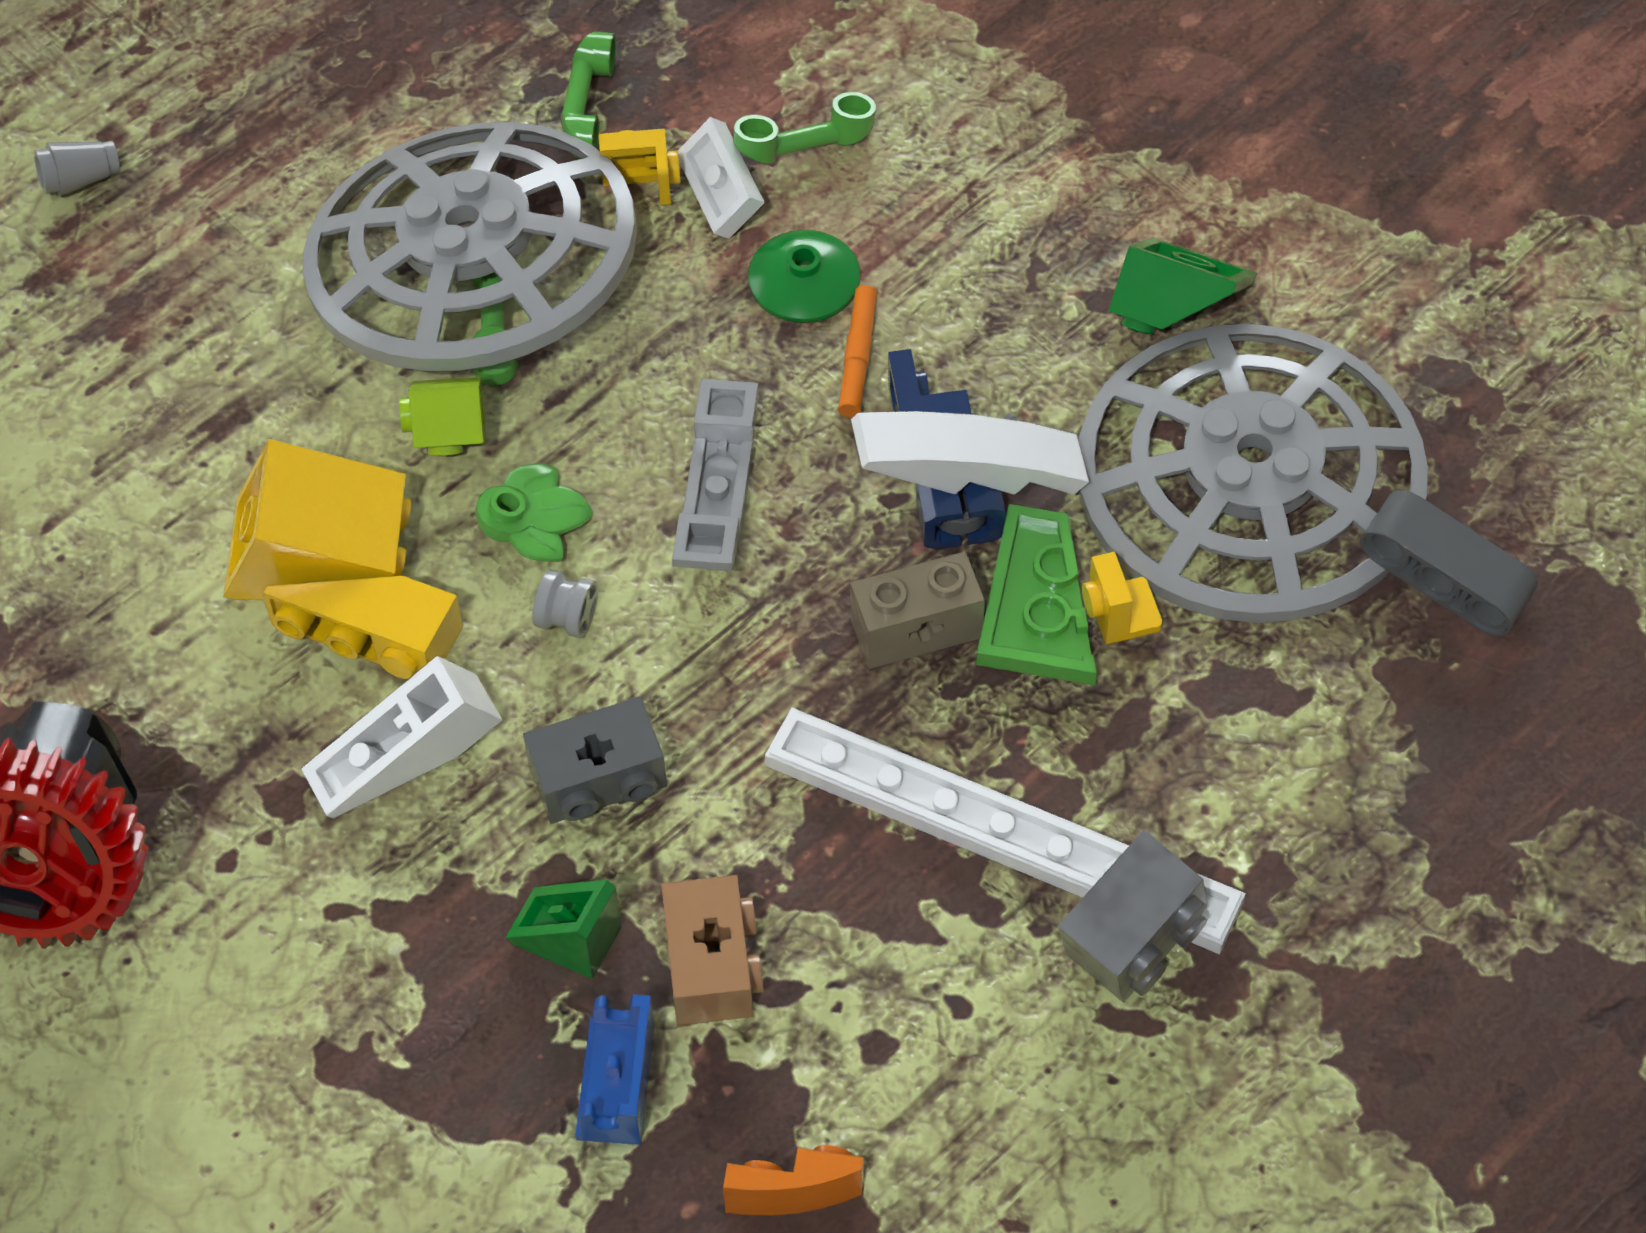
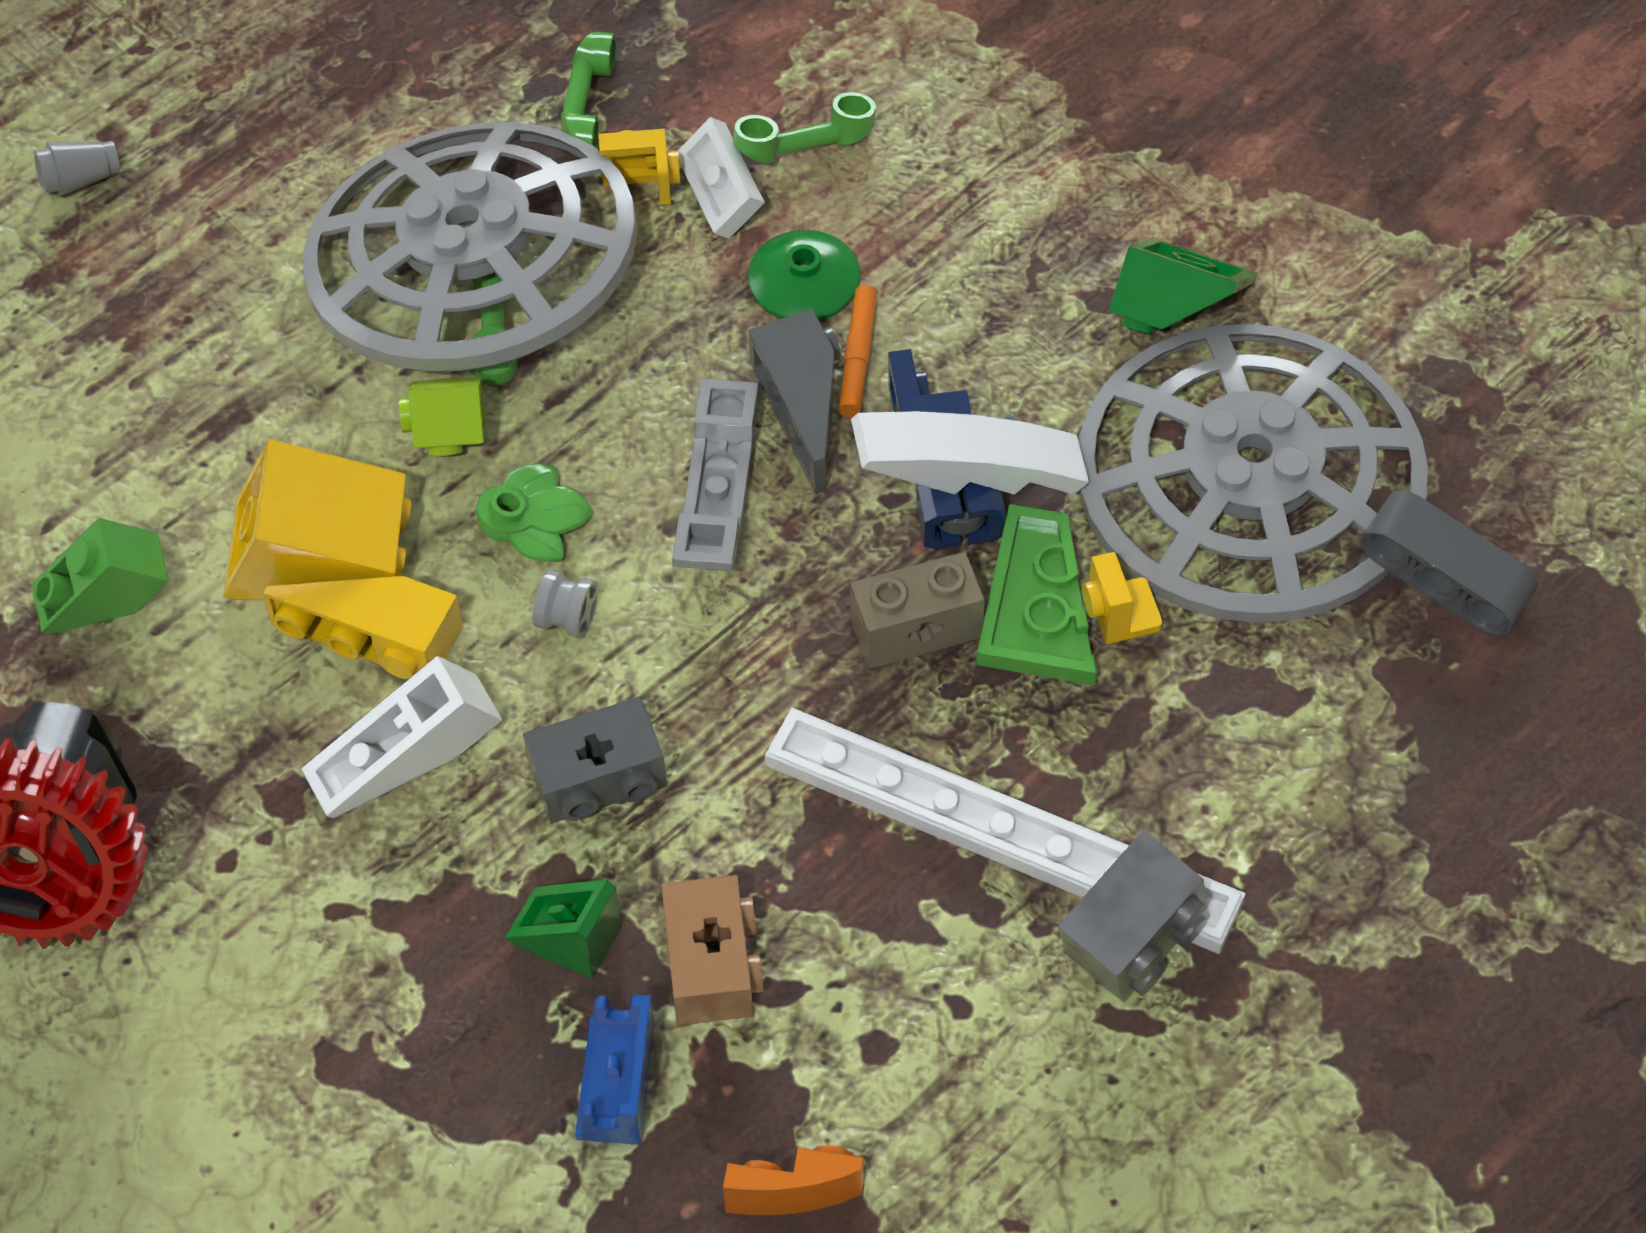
none -> bright green slope [32,518,169,634]
none -> dark grey slope [749,308,841,494]

